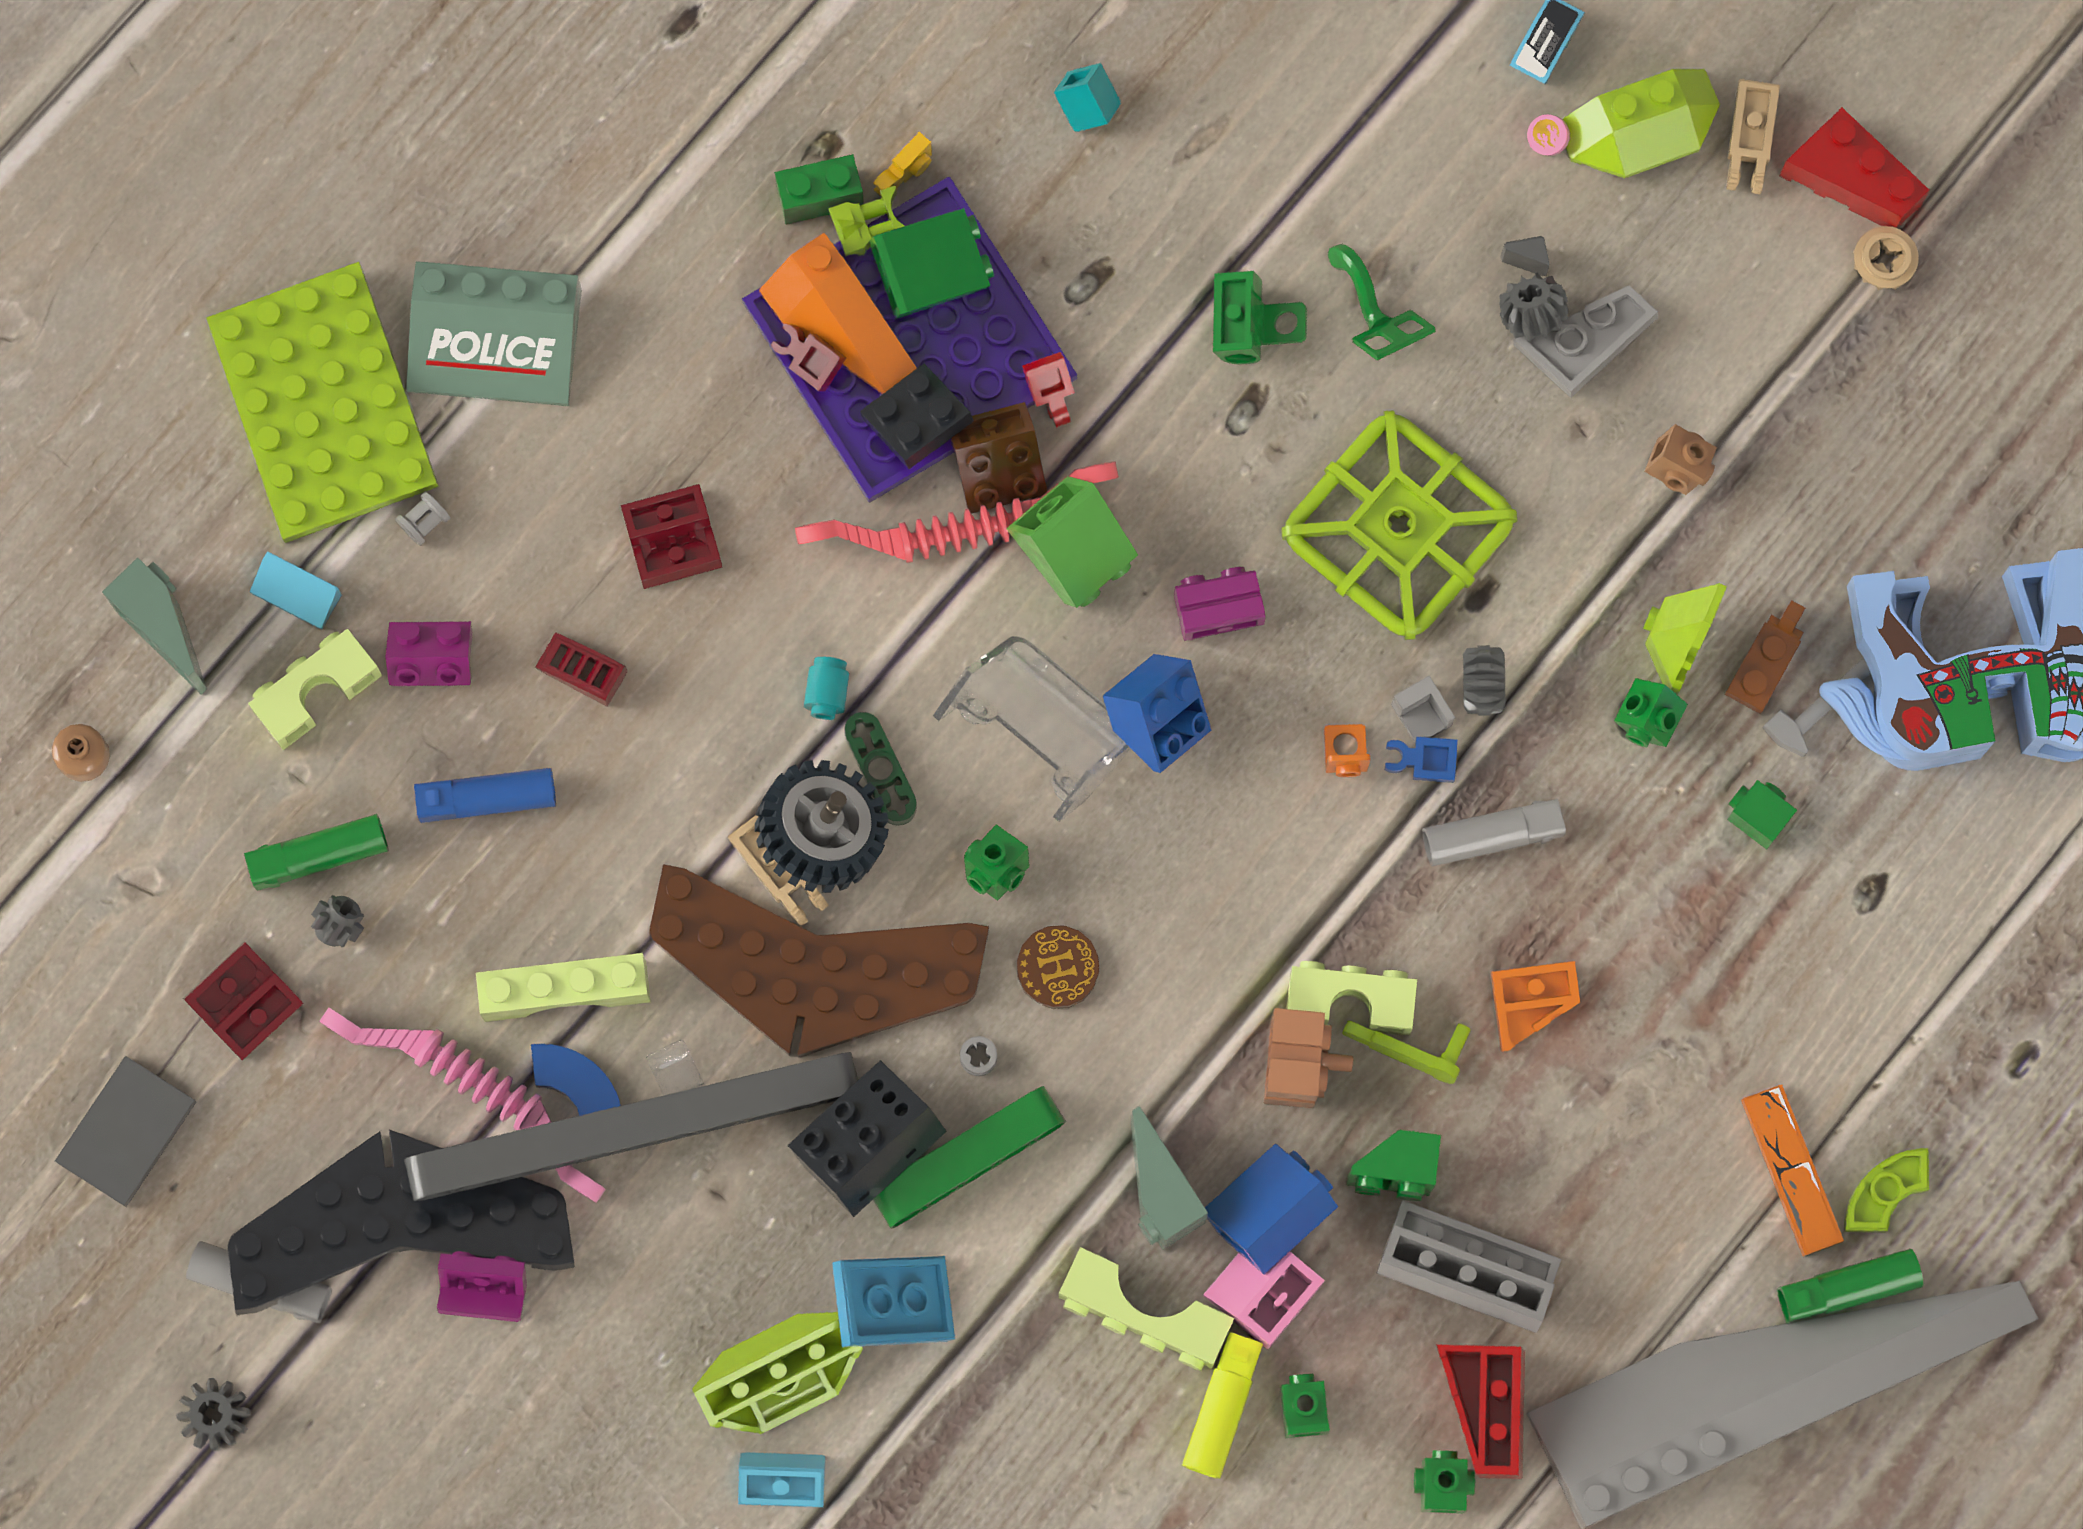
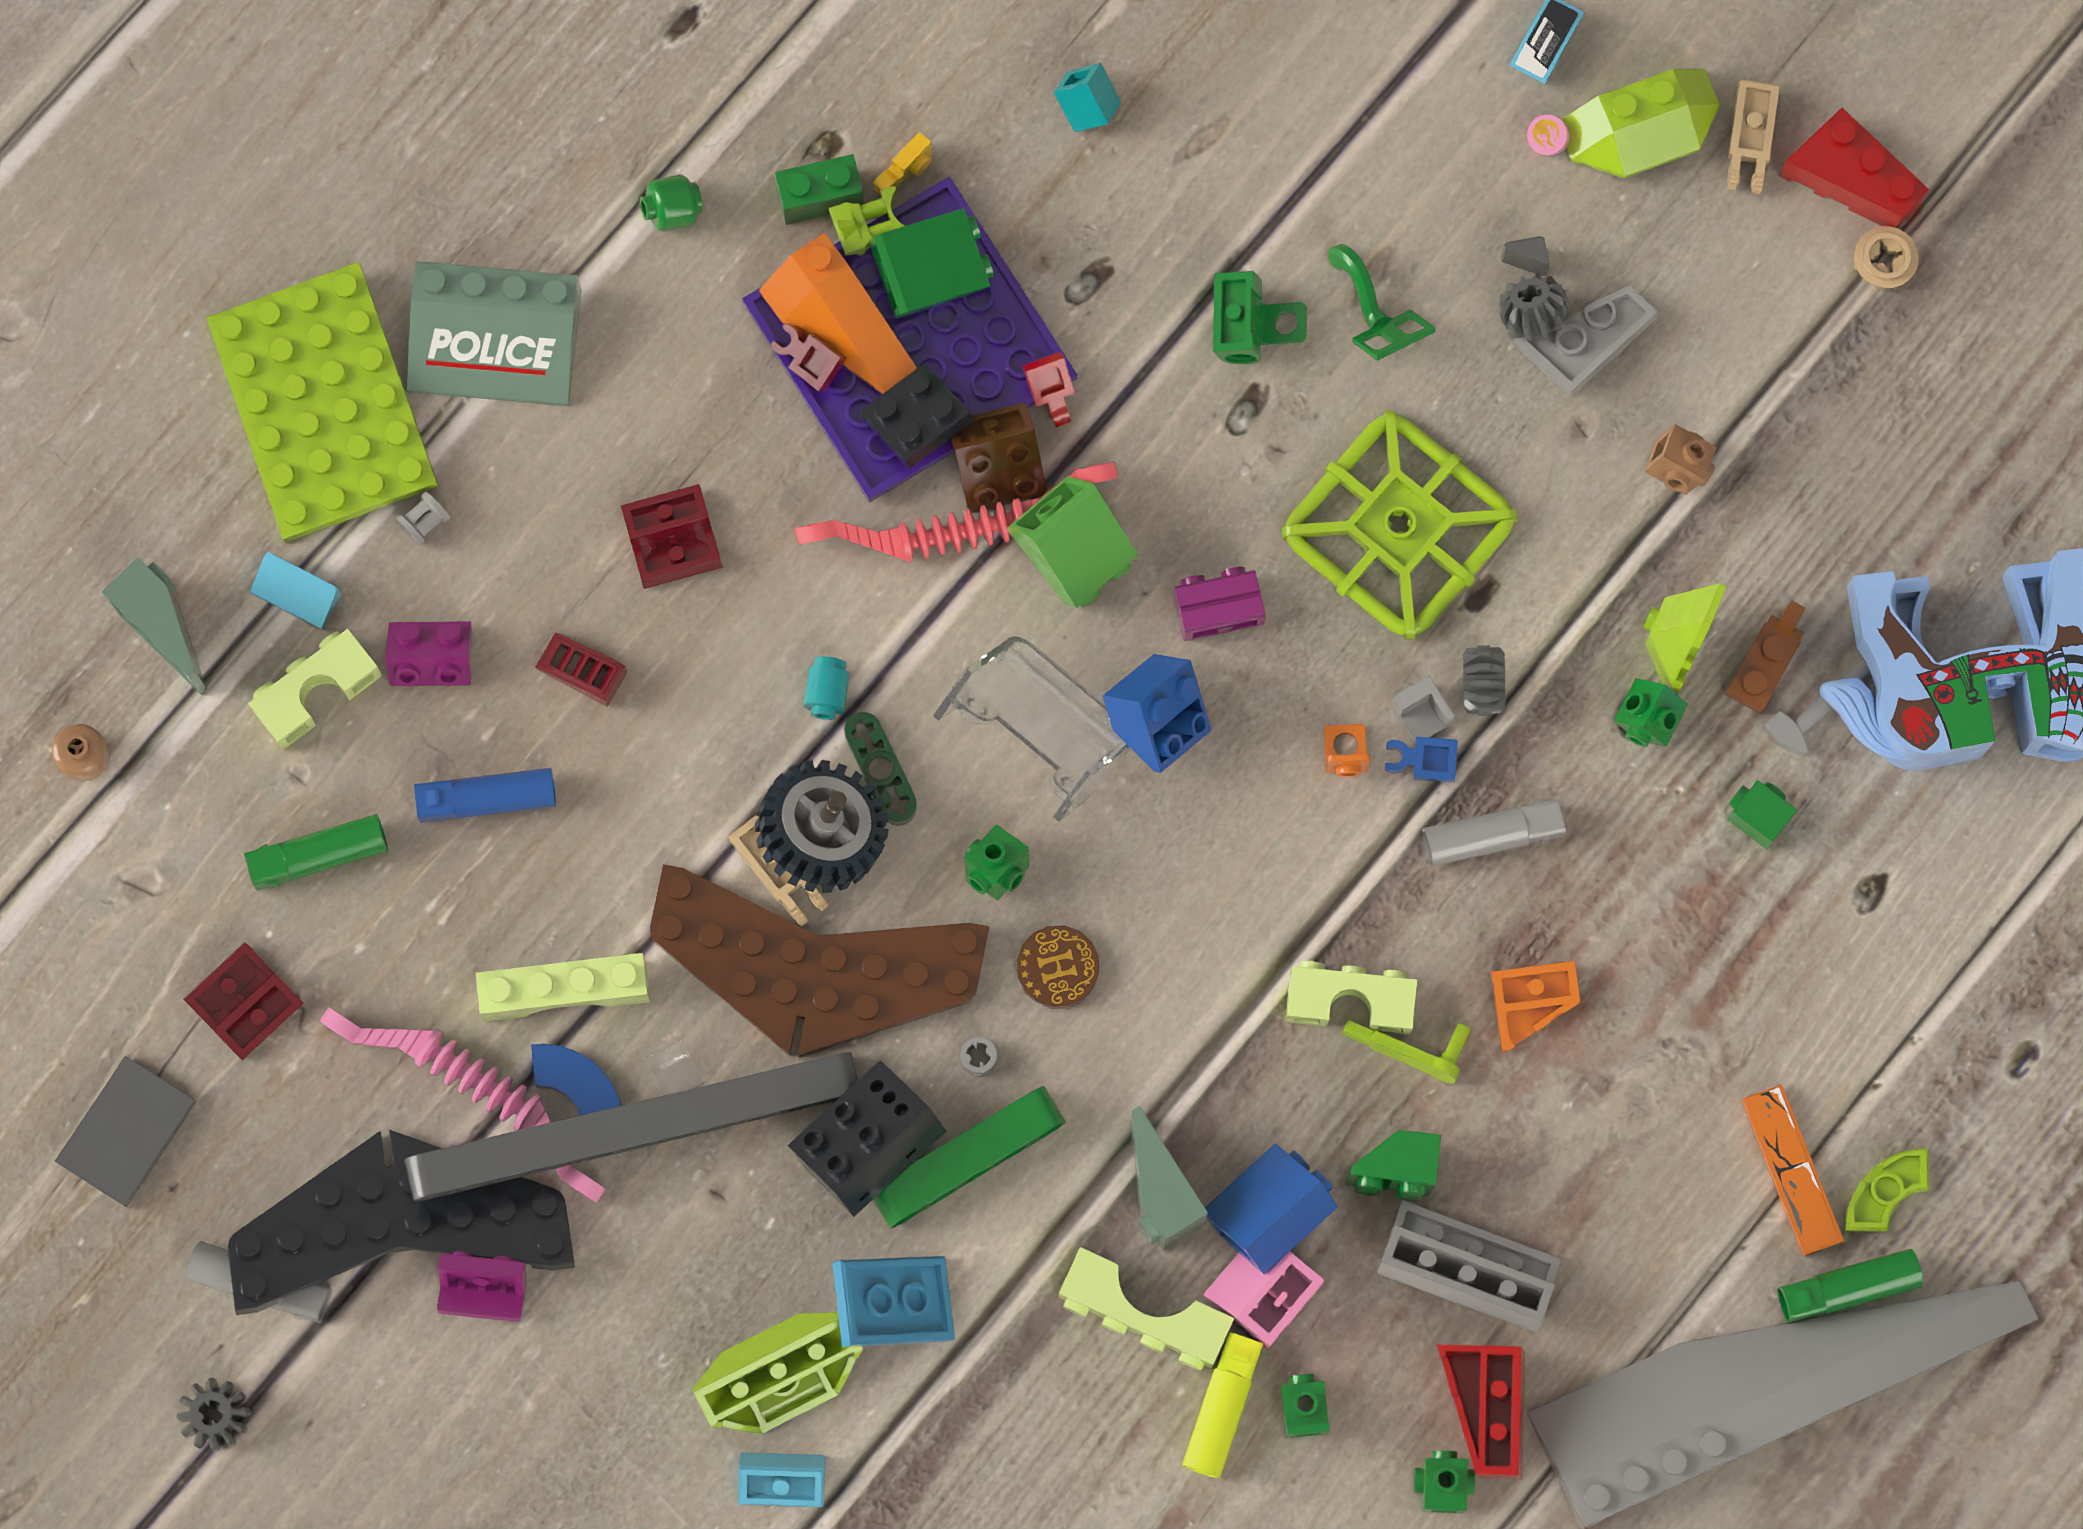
dark grey gear [311,895,364,947] -> none
nougat brick [1264,1008,1353,1108] -> none
none -> green head [640,175,703,231]

